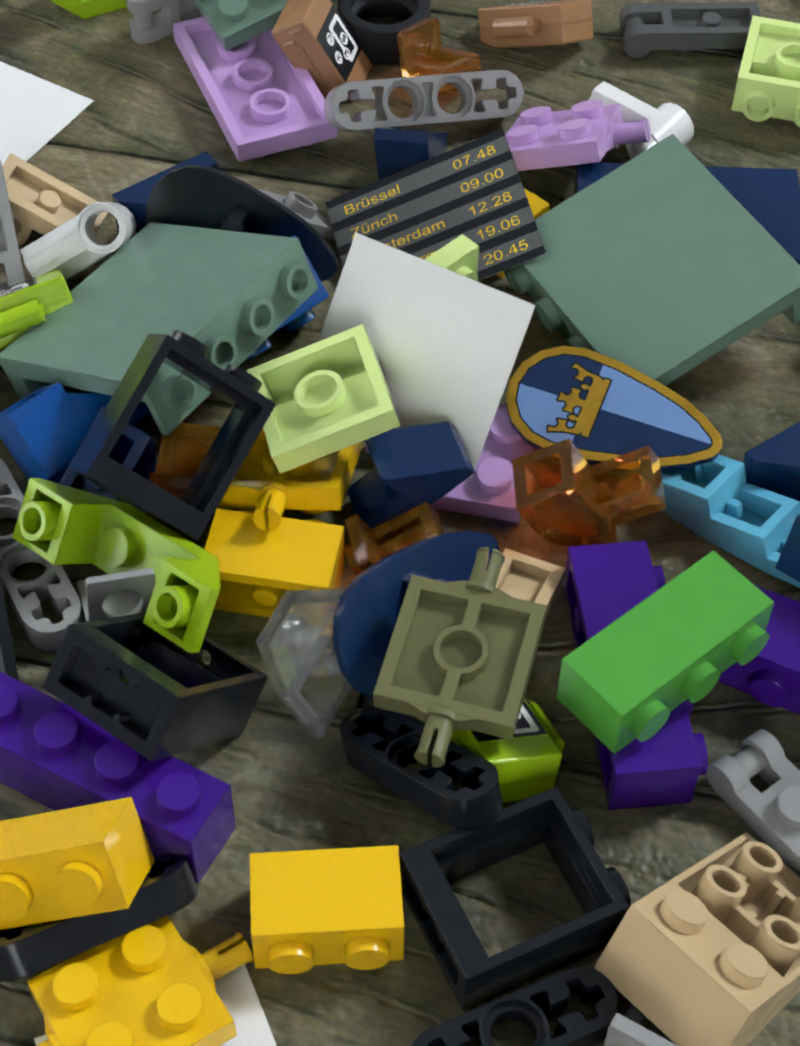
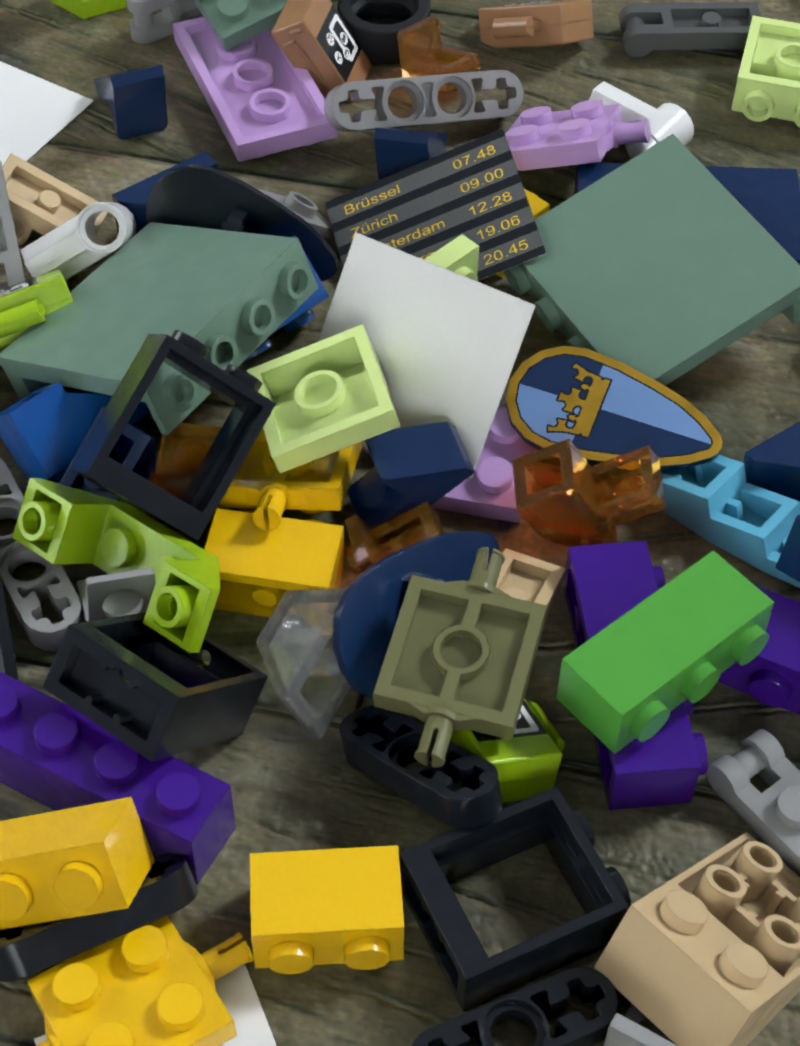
none -> dark blue slope [94,65,168,140]

